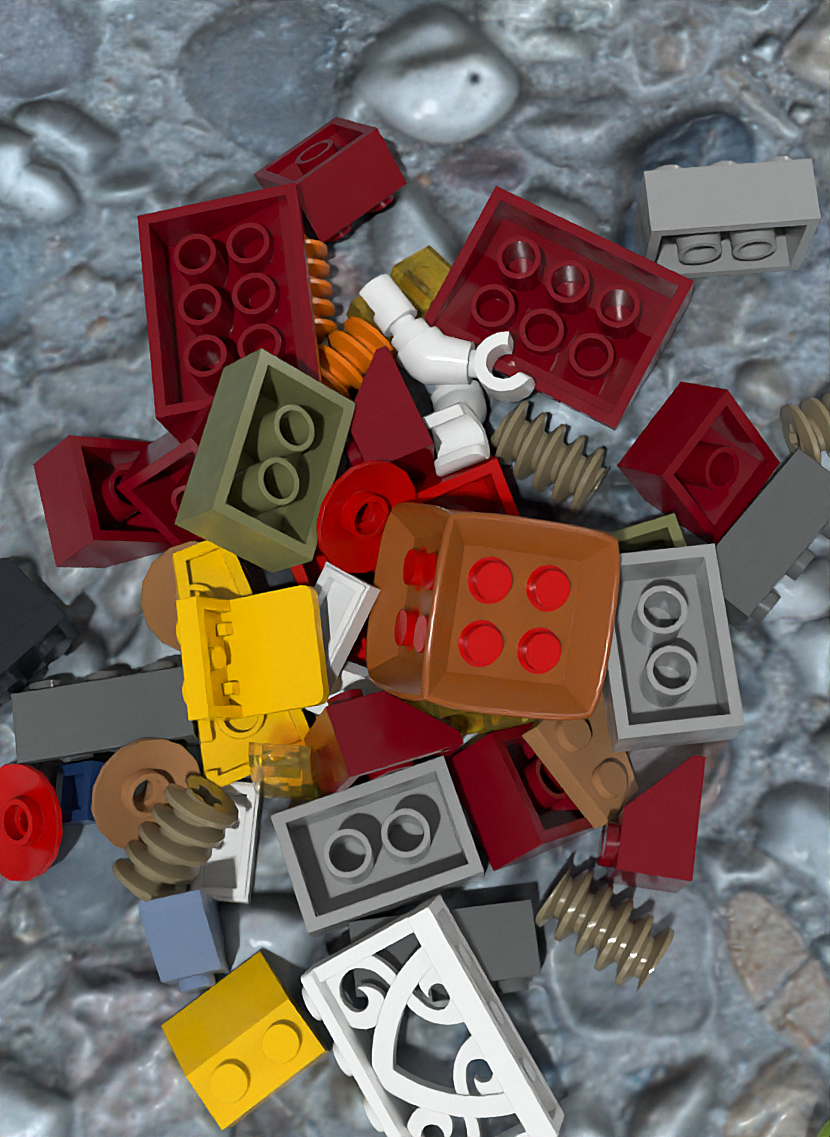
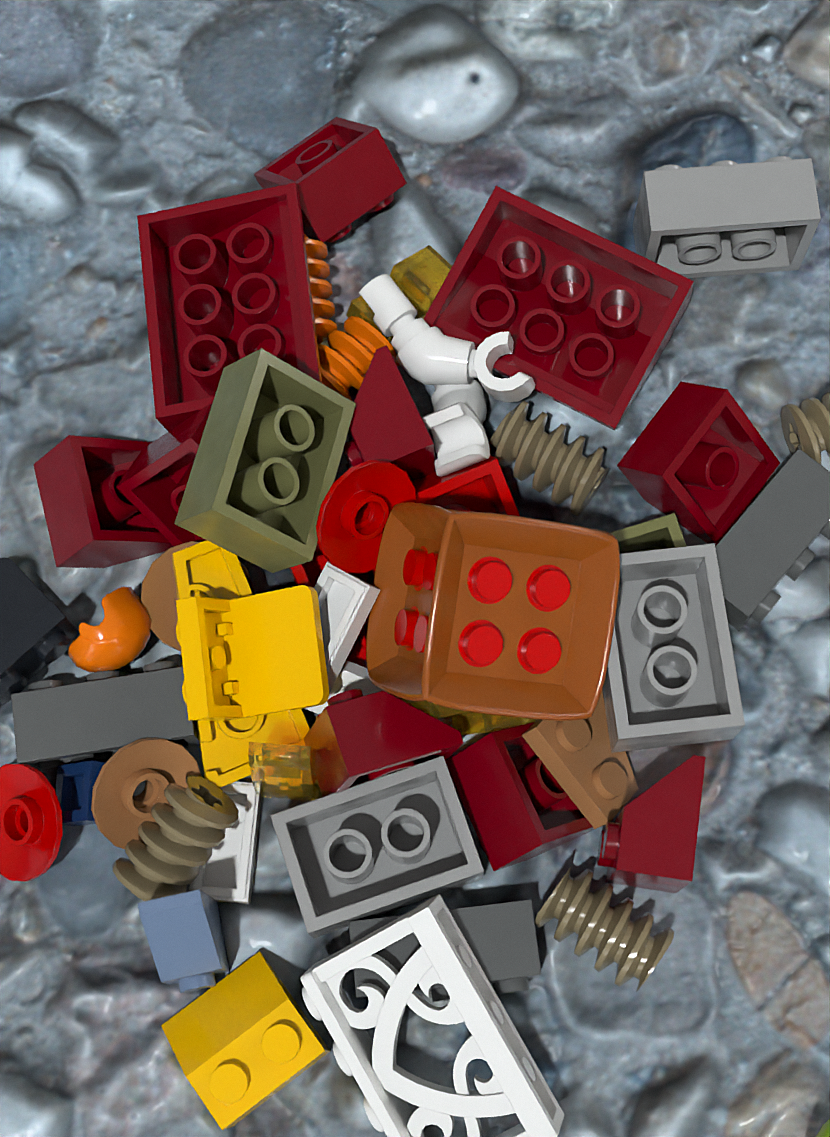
none -> orange hair [68,587,151,672]

